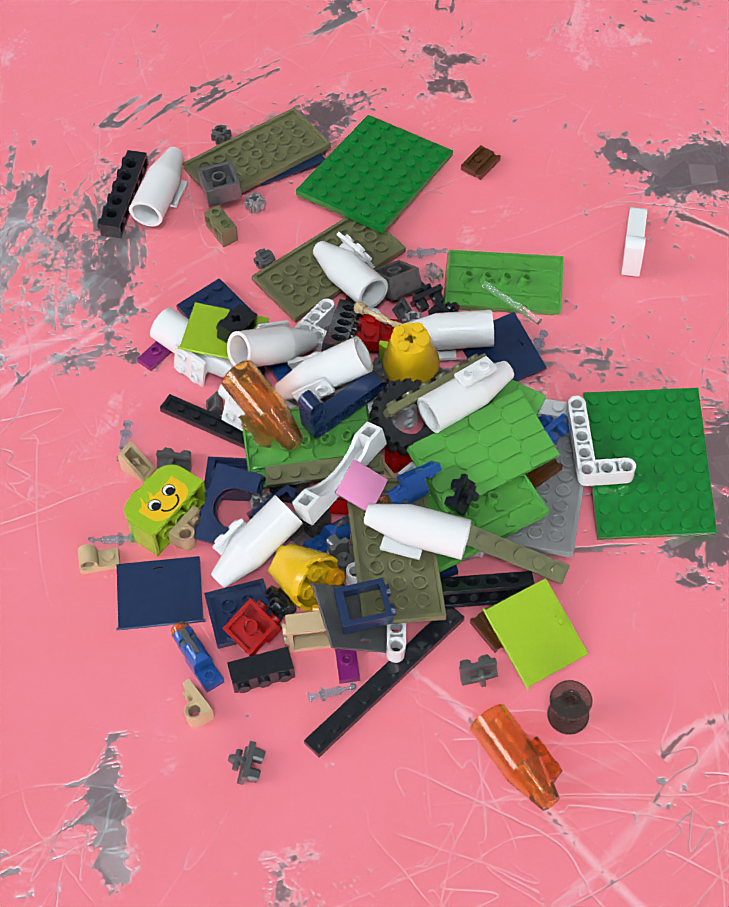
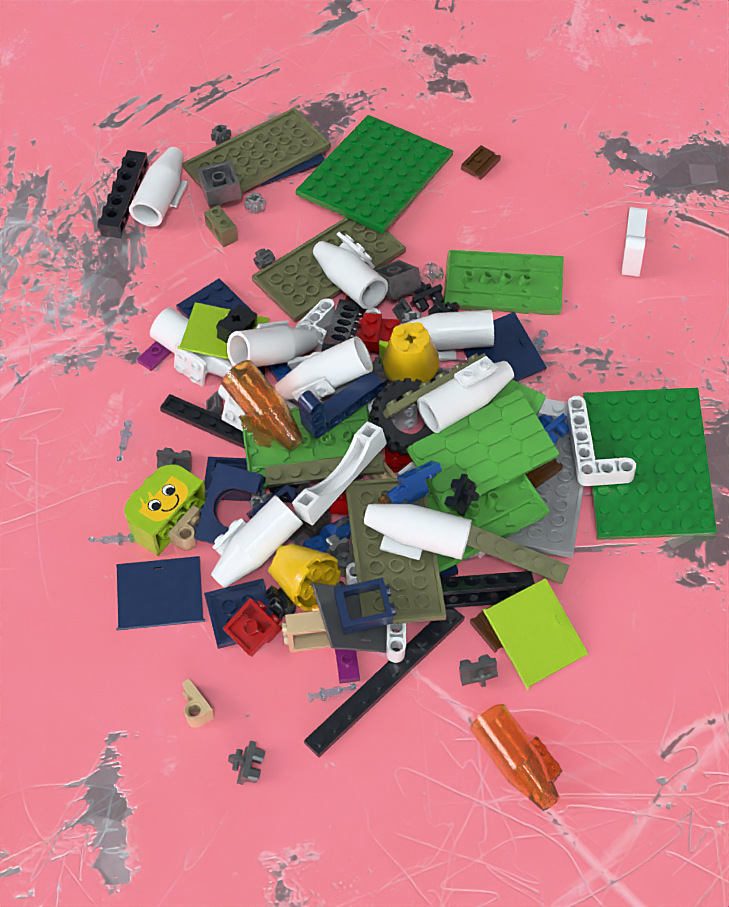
tan plate [78,544,120,575] -> none
tan slope [117,441,156,482] -> none
blue plate [171,621,224,693] -> none
black brick [227,646,295,693] -> none
light orange tile [325,567,345,586] -> none
bright pink slope [335,459,388,512] -> none
tan piece [354,302,402,327] -> none
clear light blue piece [407,247,448,259] -> none
clear bar [482,281,542,325] -> none
clear smoke hose [547,680,593,735] -> none

